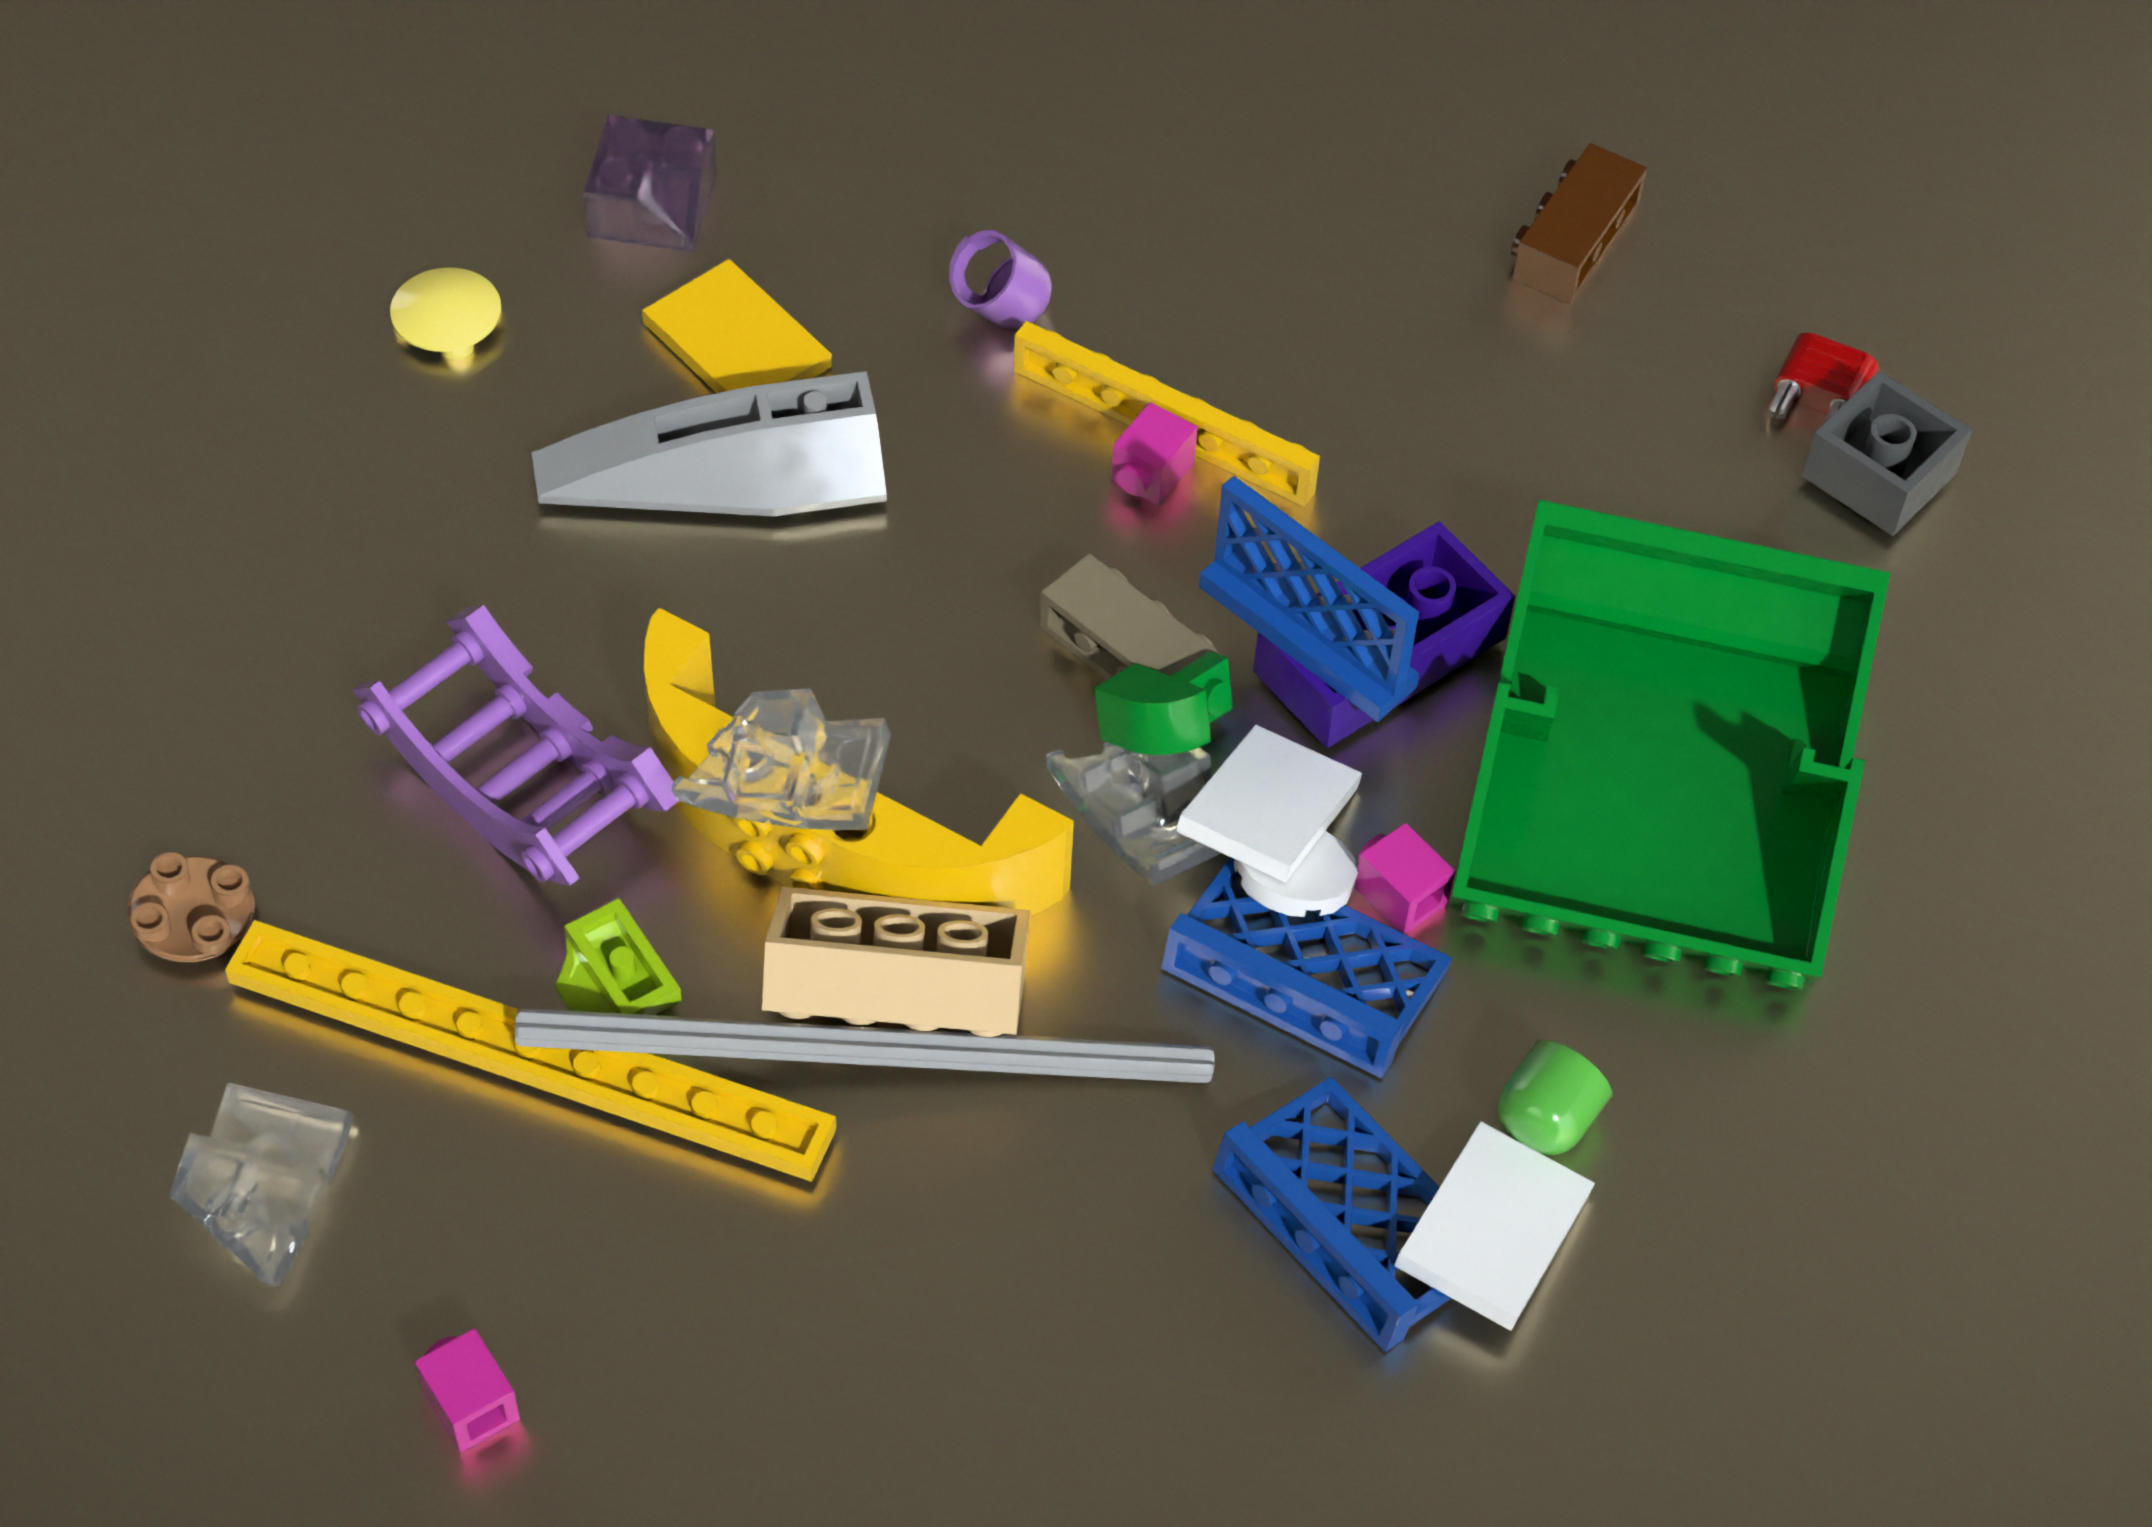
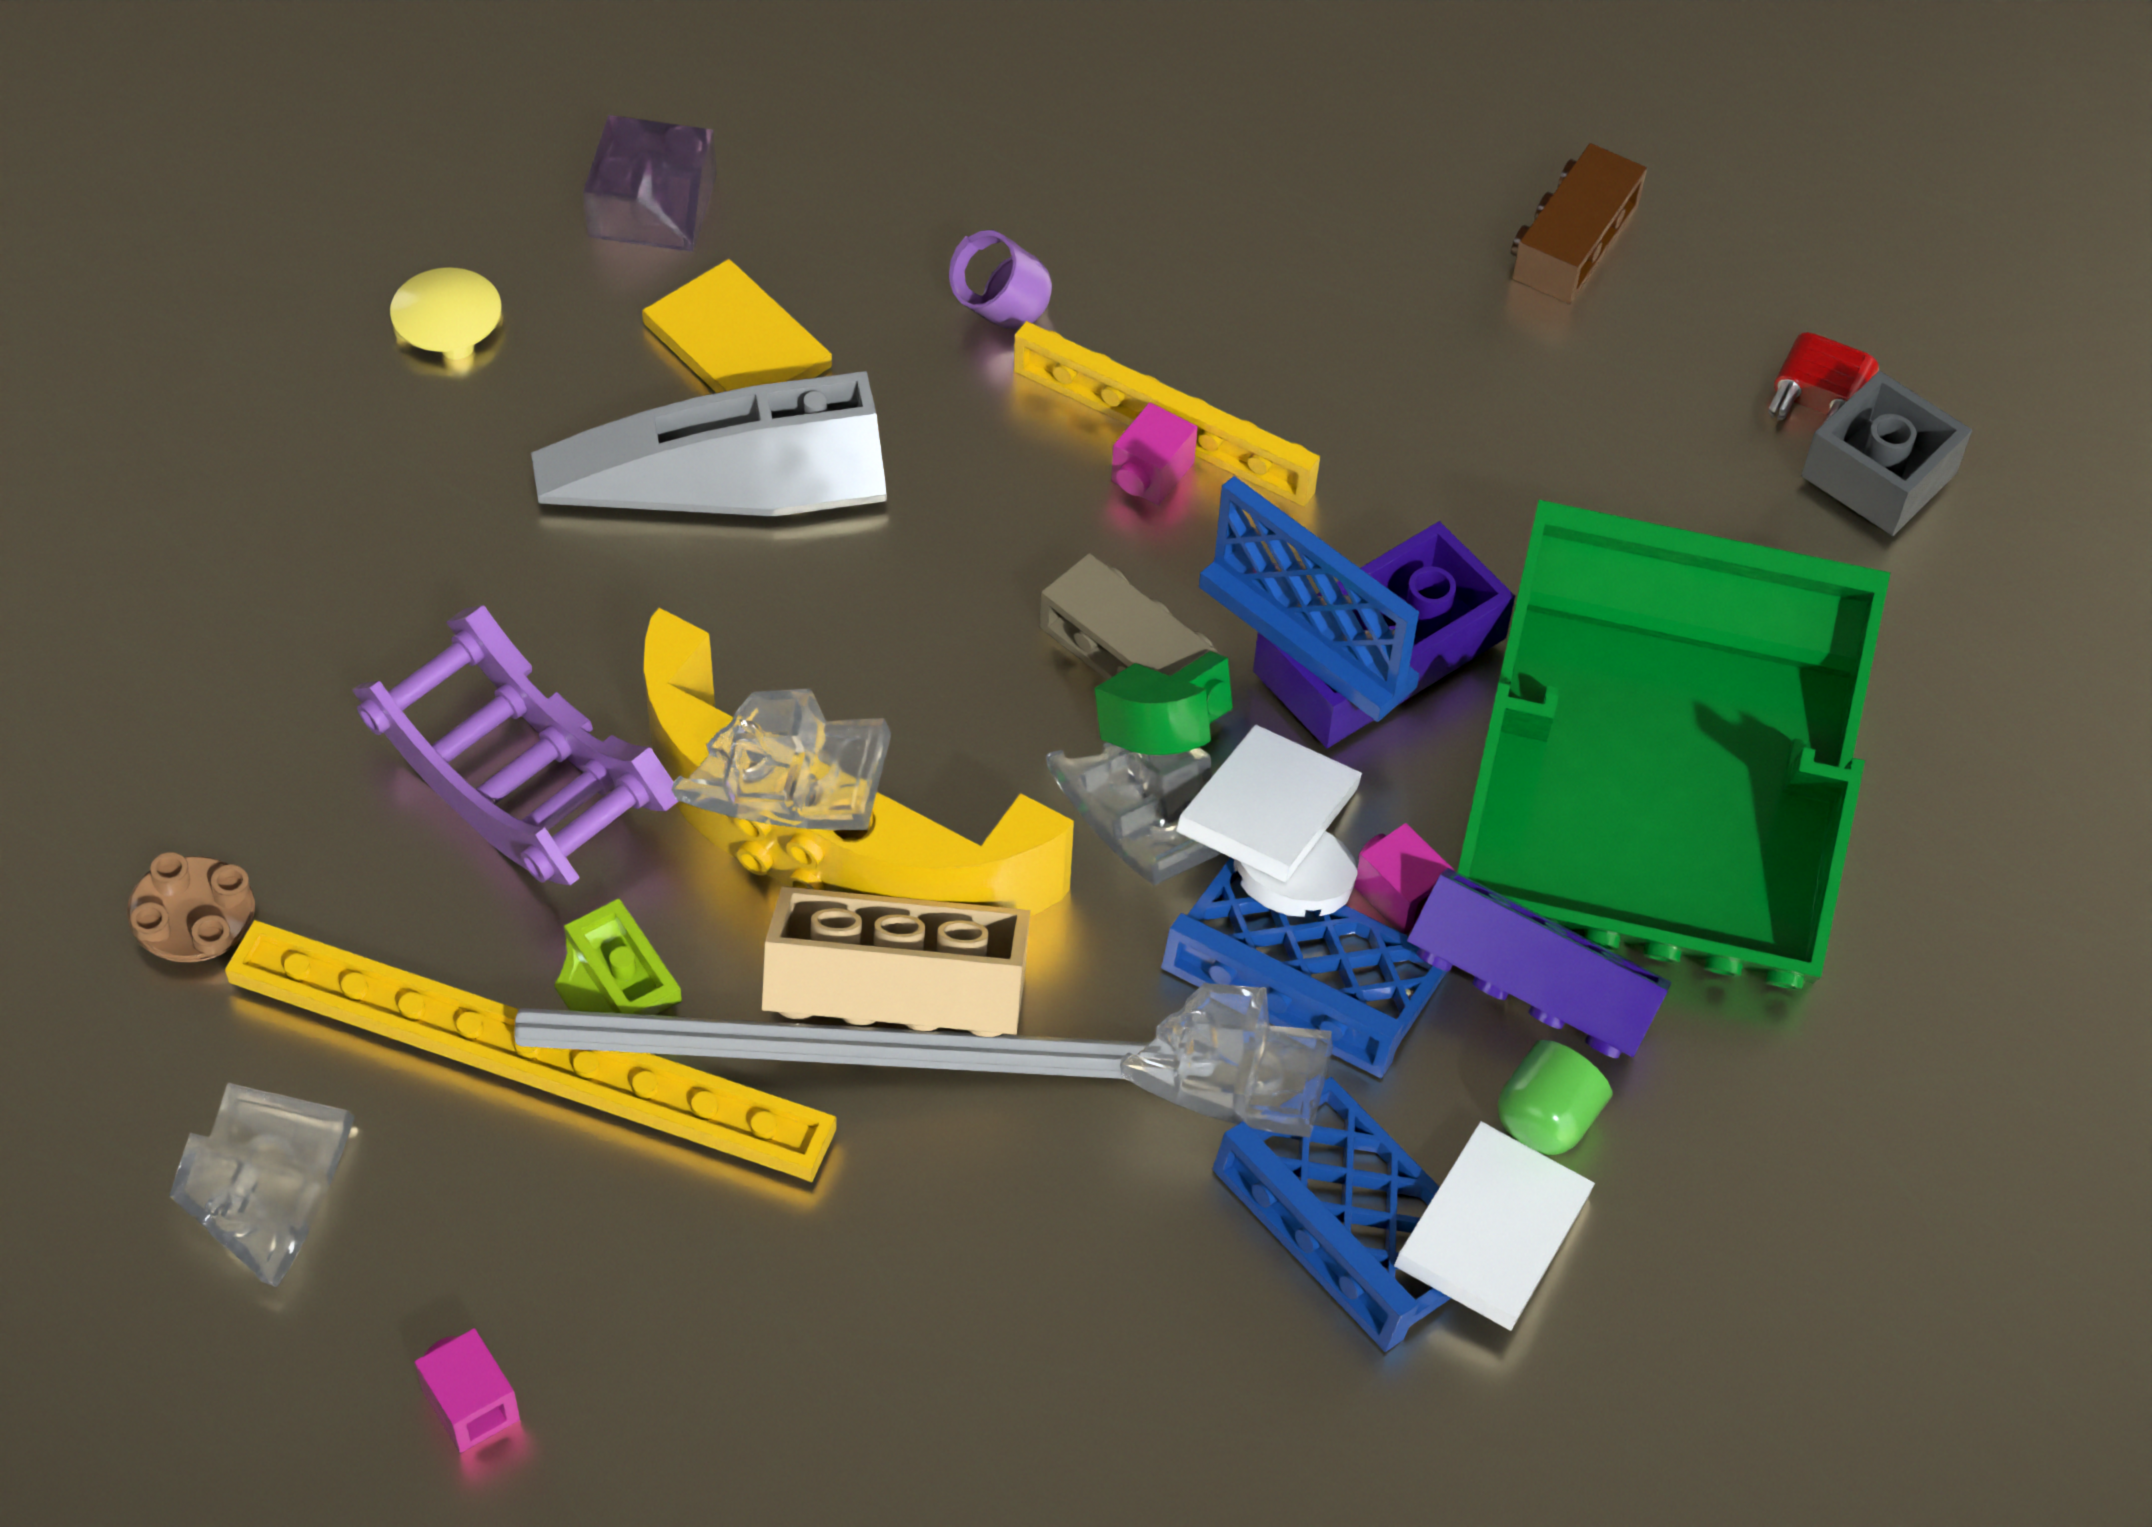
none -> clear slope [1120,983,1333,1138]
none -> dark purple brick [1407,868,1672,1058]

